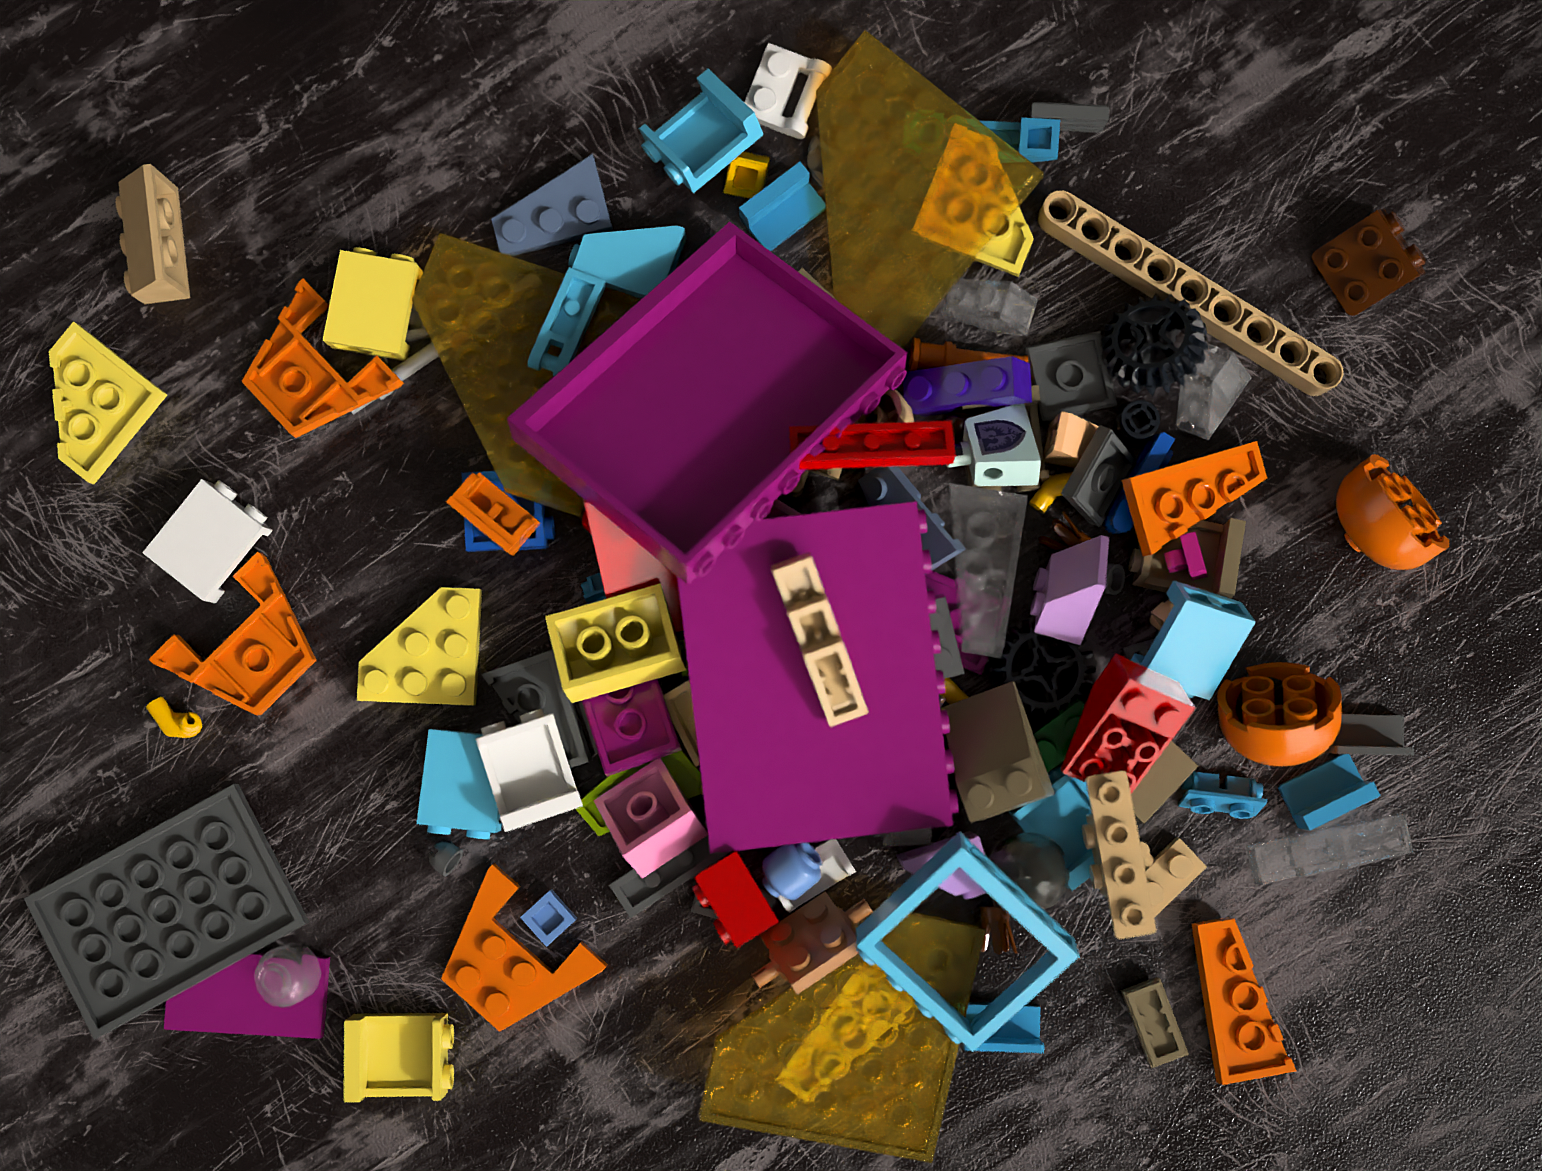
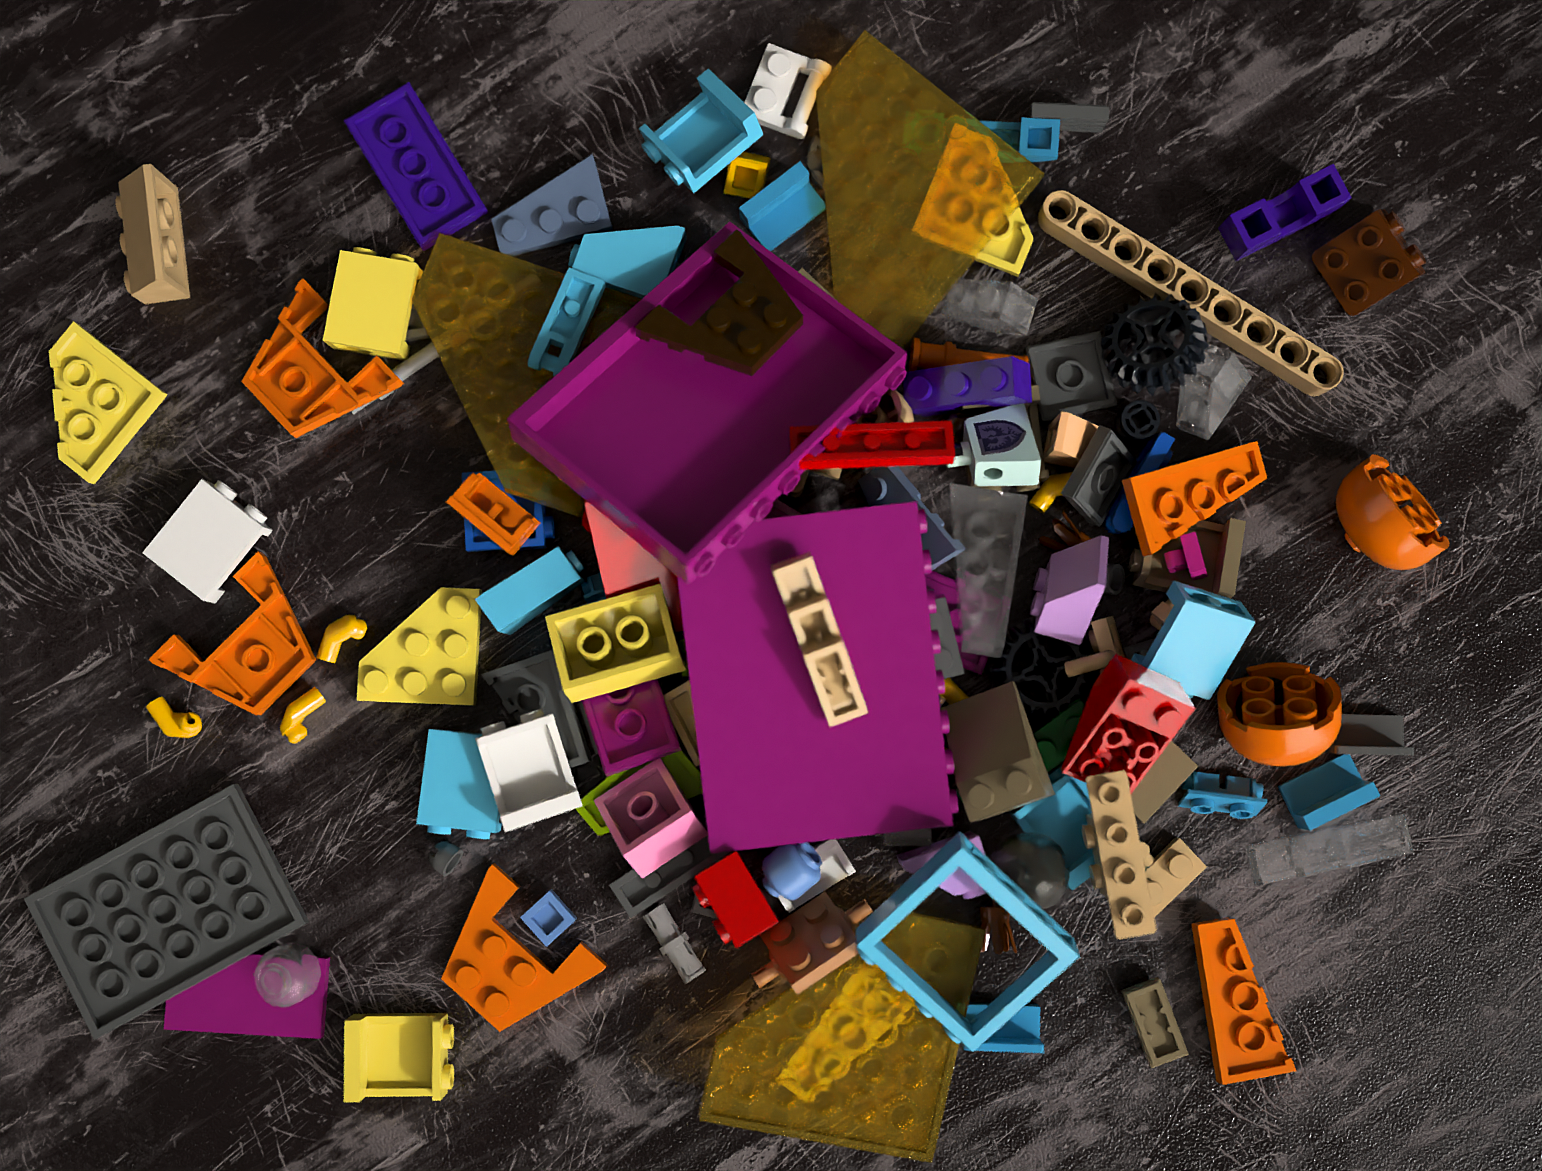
none -> yellow arm [279,687,326,744]
none -> yellow arm [316,615,367,663]
none -> dark purple tile [343,82,488,251]
none -> medium azure slope [475,546,585,635]
none -> dark brown wing [635,229,803,376]
none -> light grey pin [643,903,706,984]
none -> tan plate [1064,616,1125,677]
none -> dark purple arch [1218,164,1352,261]

